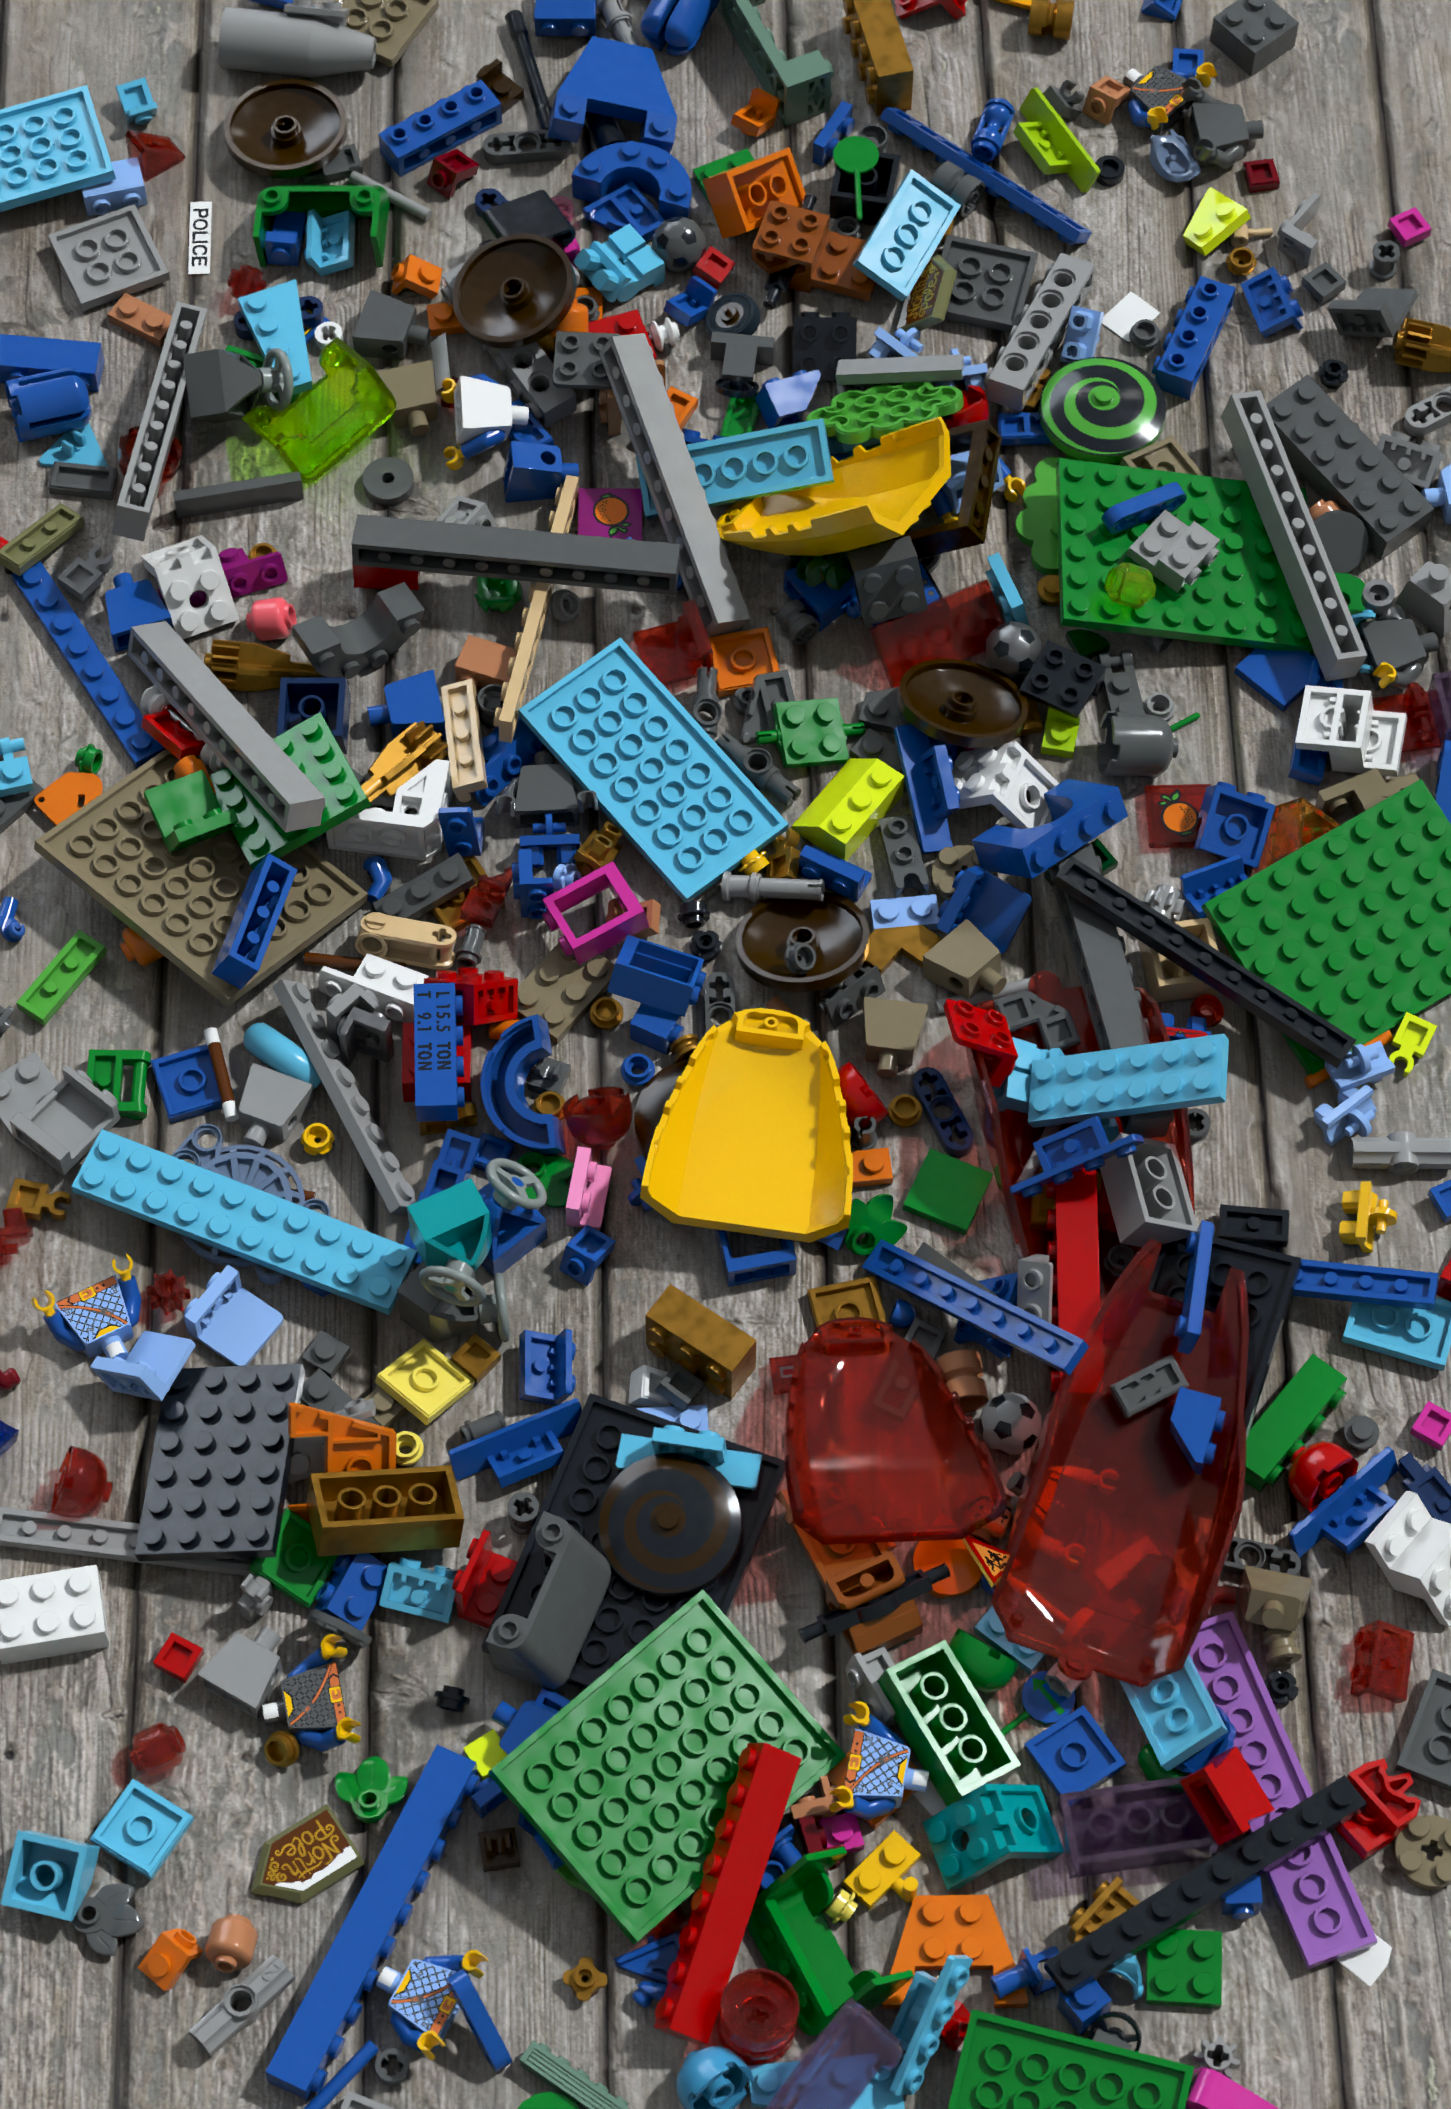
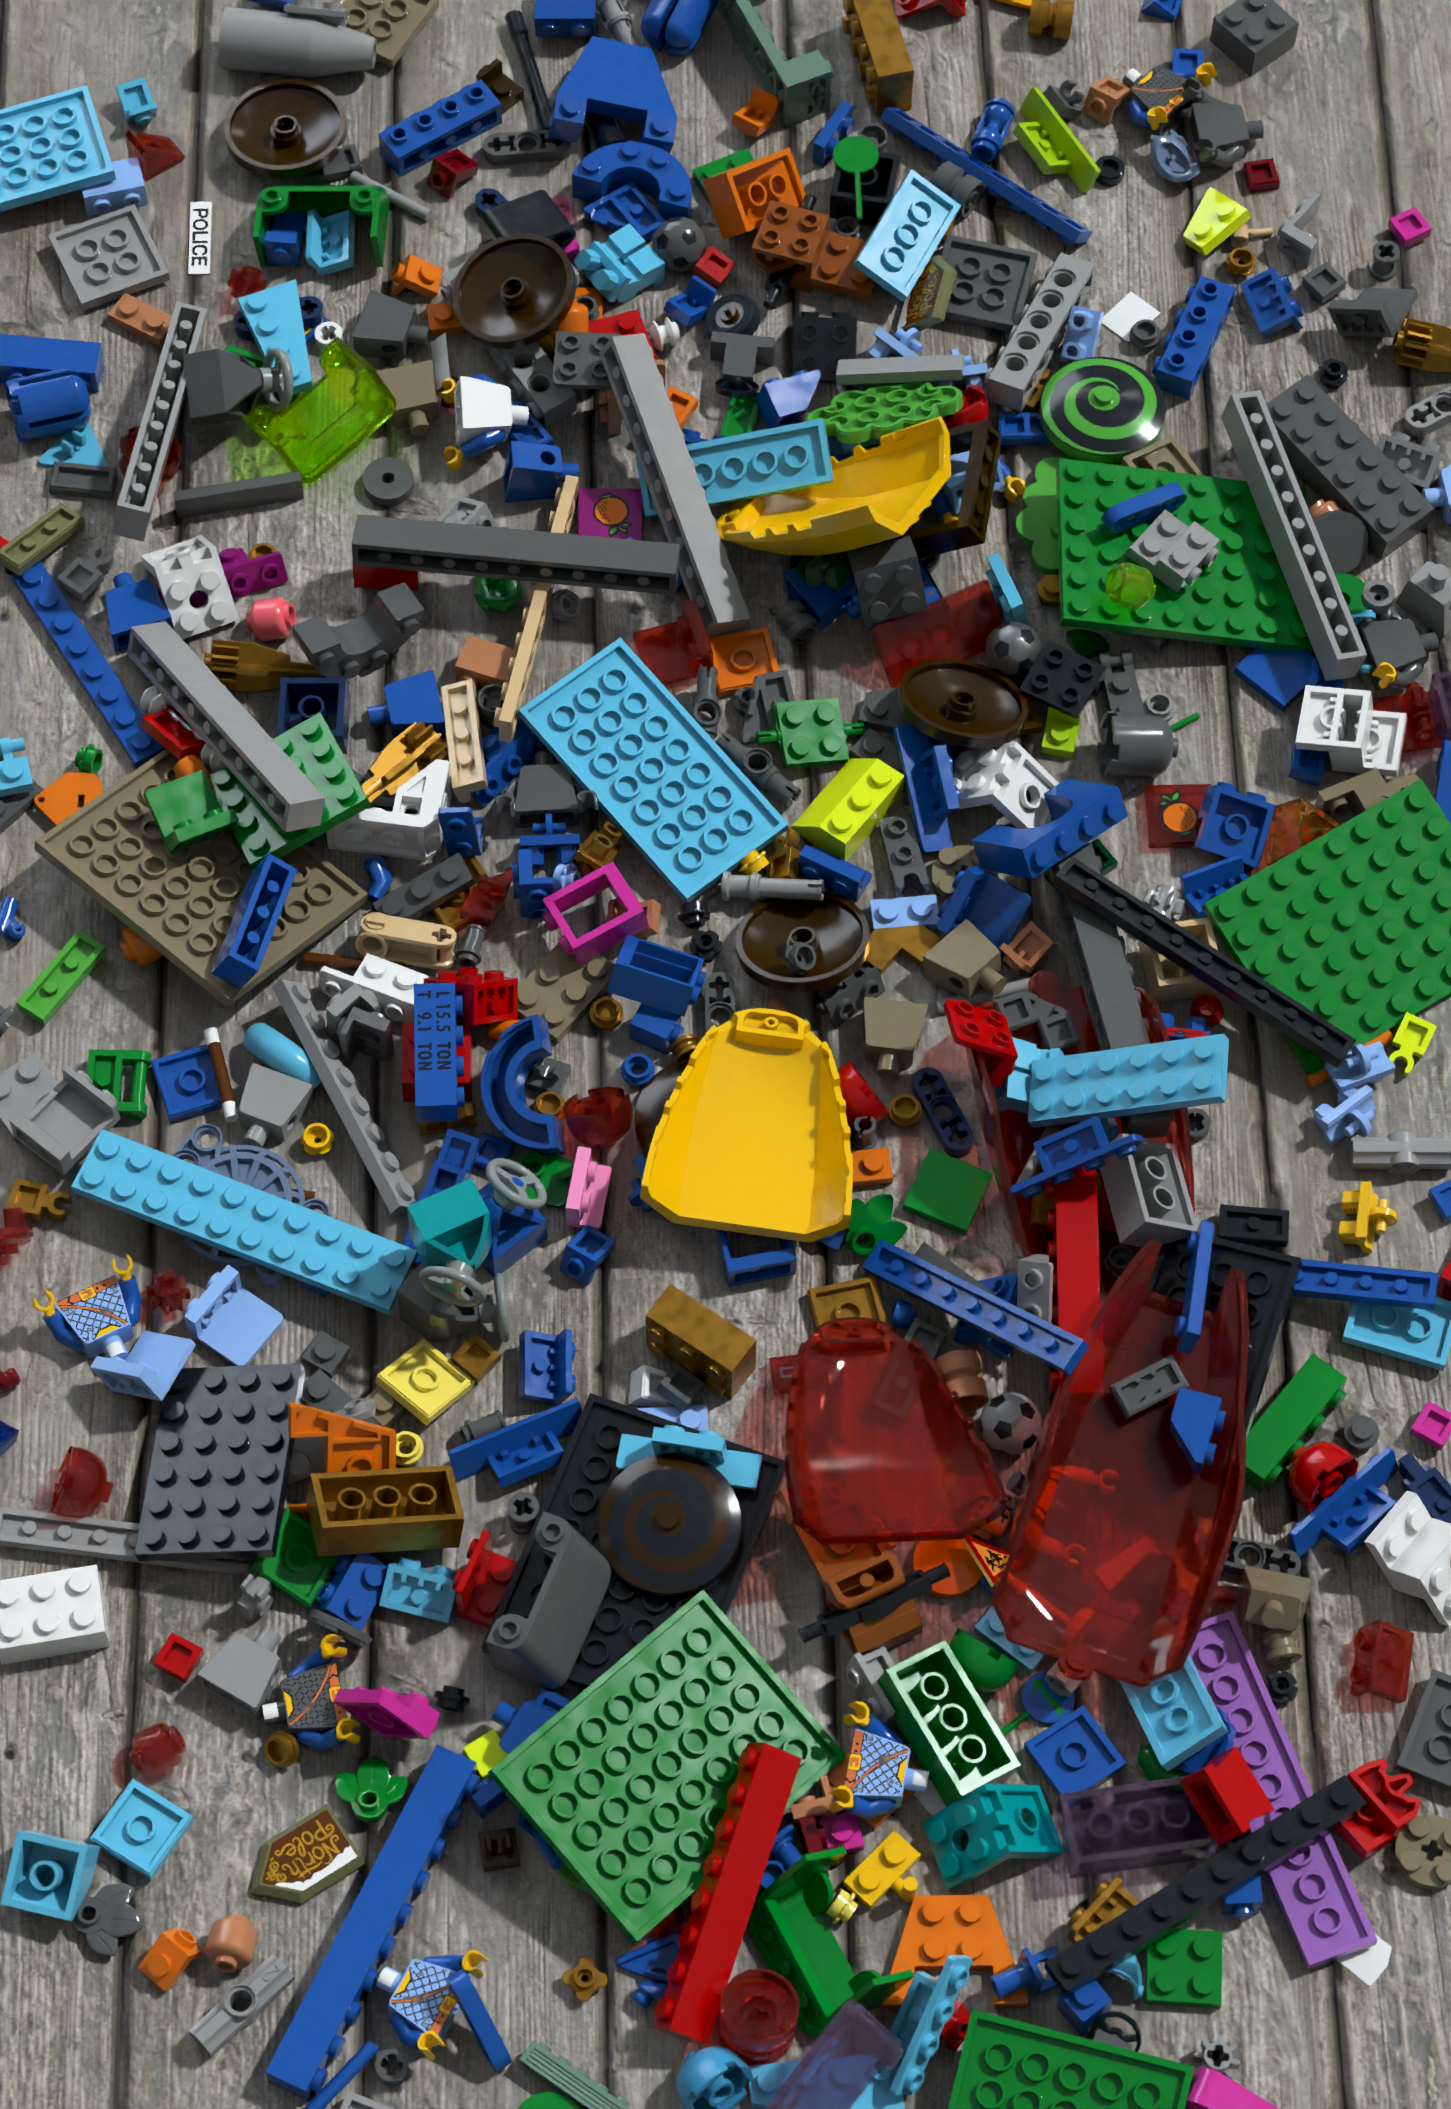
none -> dark pink plate [333,1686,440,1739]
none -> nougat bracket [999,921,1057,974]

